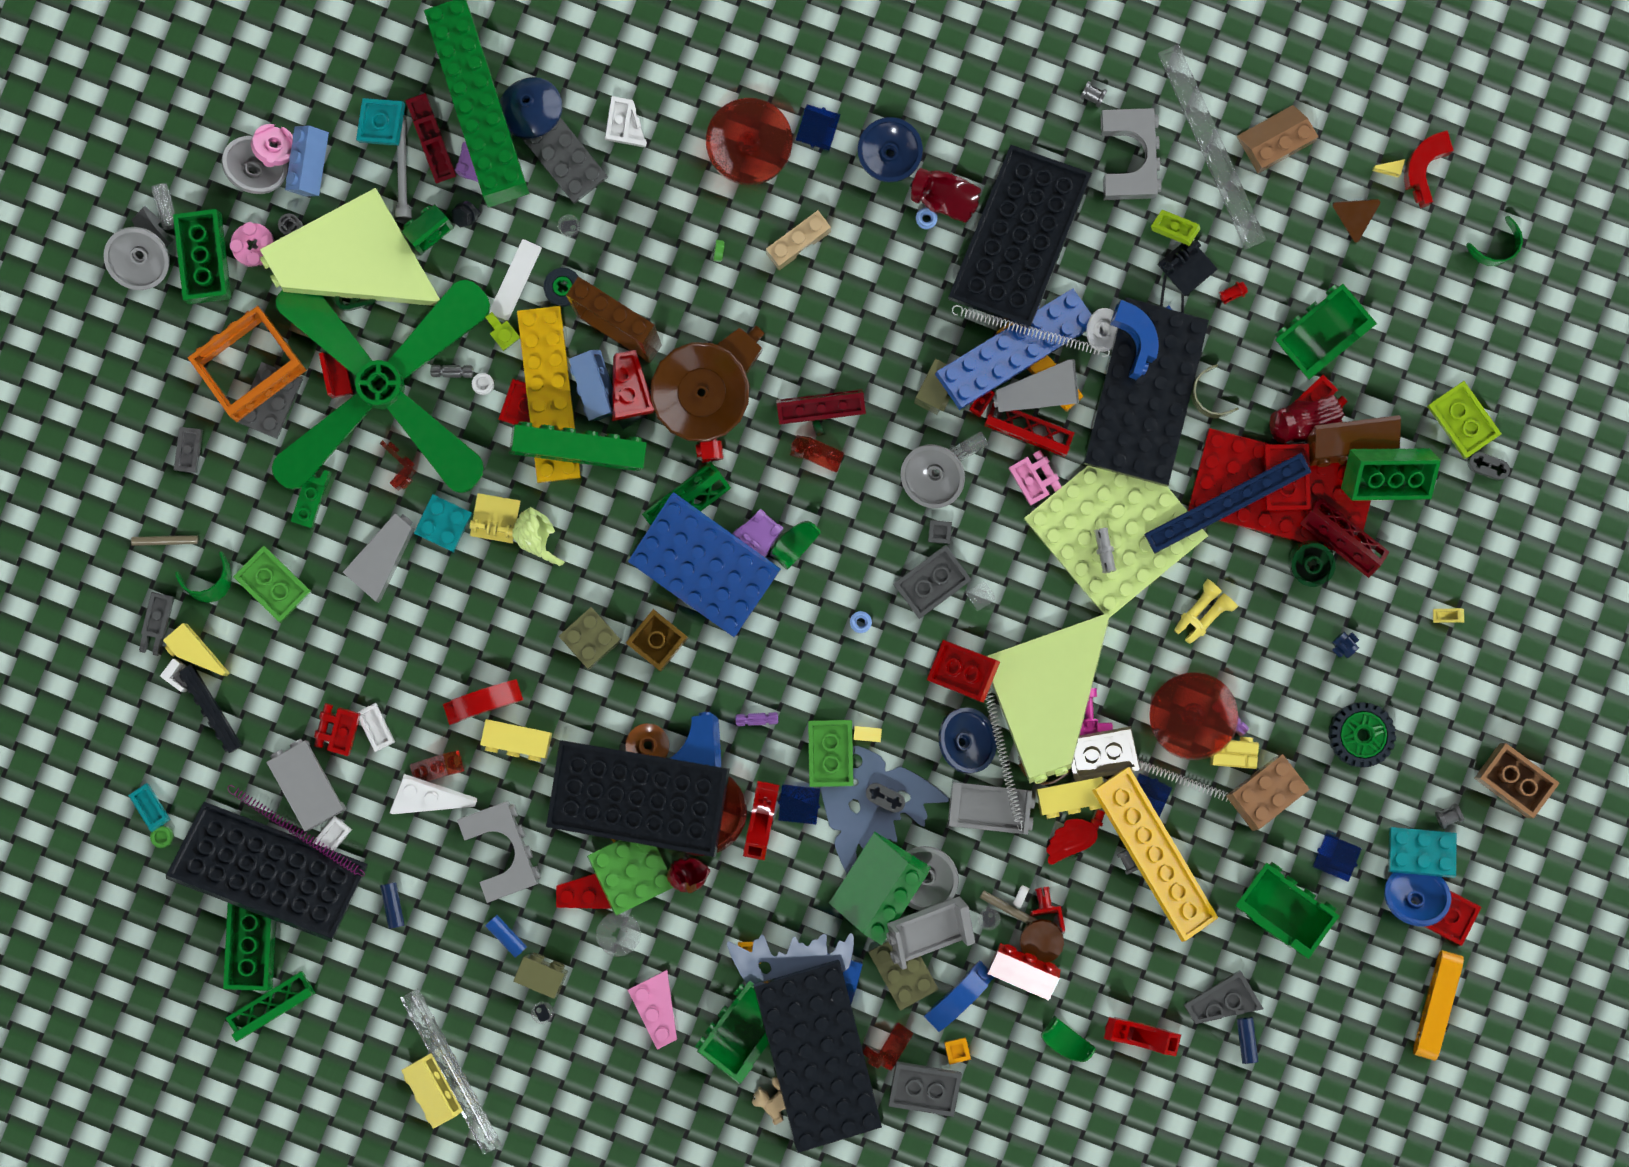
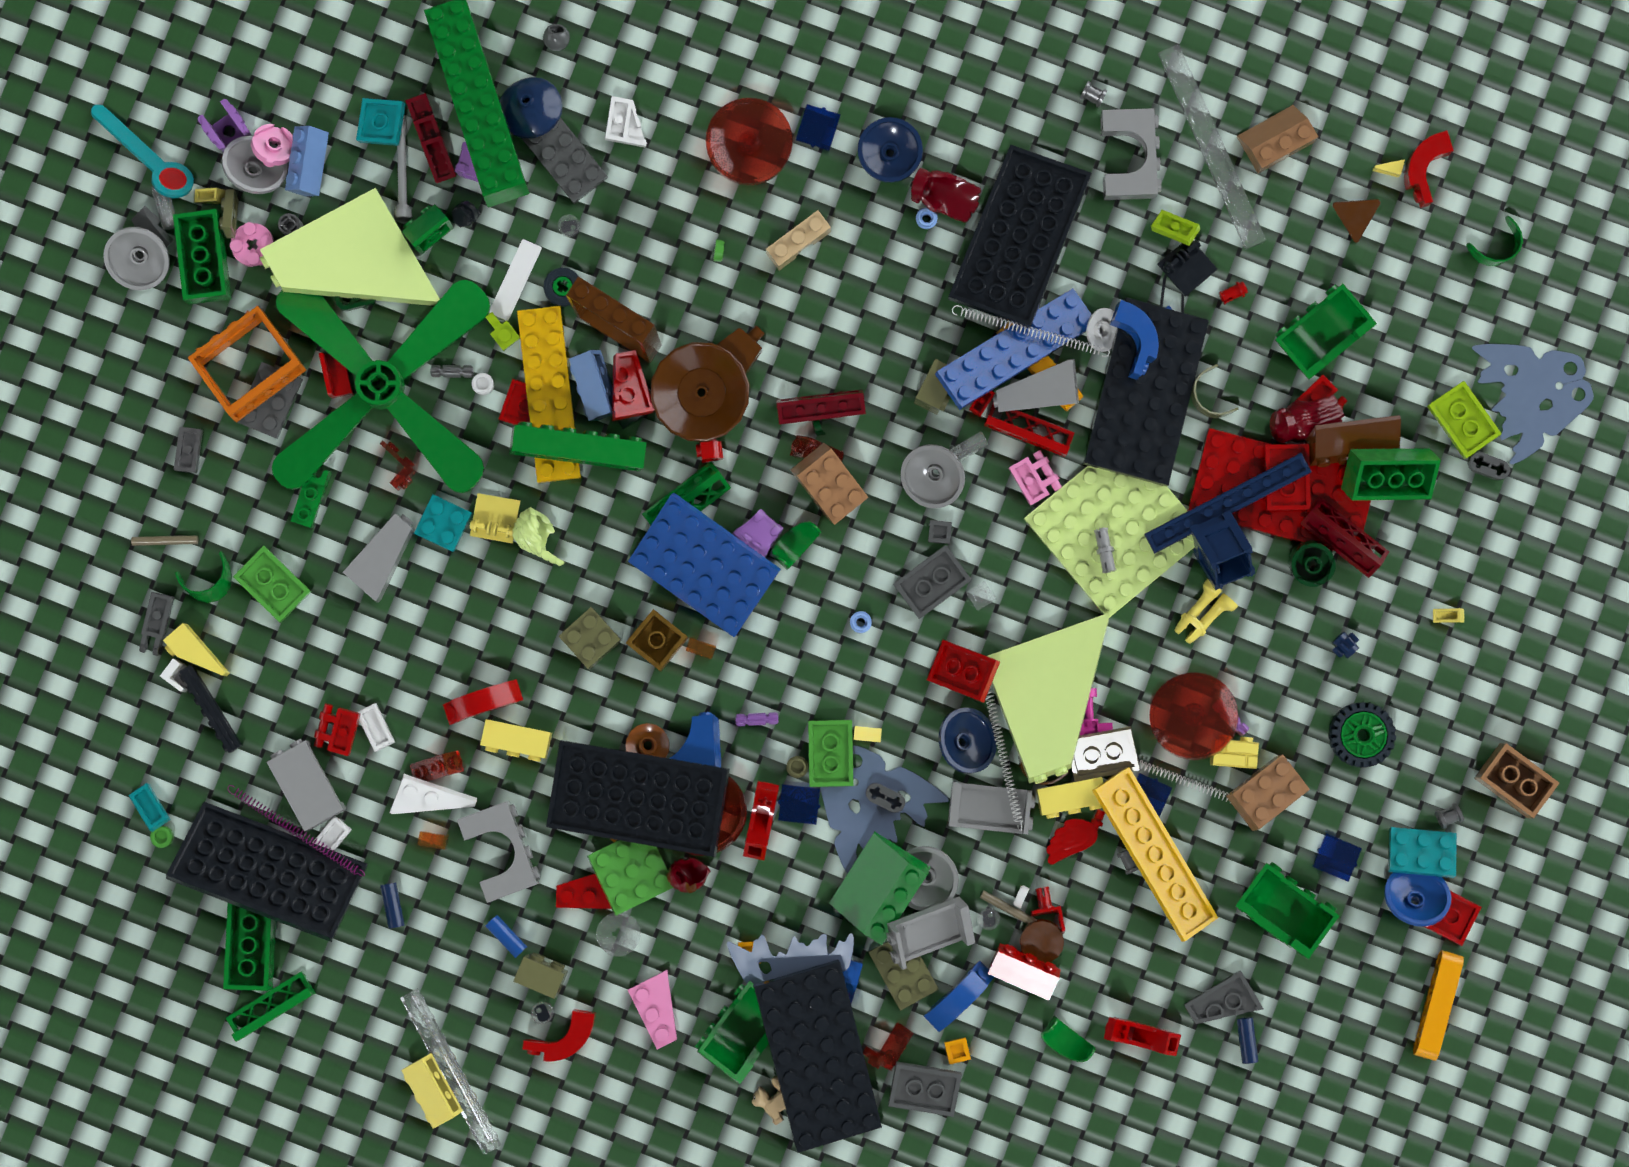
none -> teal piece [91,105,194,198]
none -> light yellow piece [194,188,226,204]
none -> medium lavender piece [198,99,251,152]
none -> olive plate [219,189,239,238]
none -> clear orange piece [418,831,449,850]
none -> red arch [522,1009,596,1062]
none -> dark grey piece [543,24,570,51]
none -> clear orange piece [686,638,716,660]
none -> olive plate [786,756,808,778]
none -> medium nougat brick [790,443,869,525]
none -> dark blue container [1189,510,1255,590]
none -> sand blue piece [1472,344,1594,464]

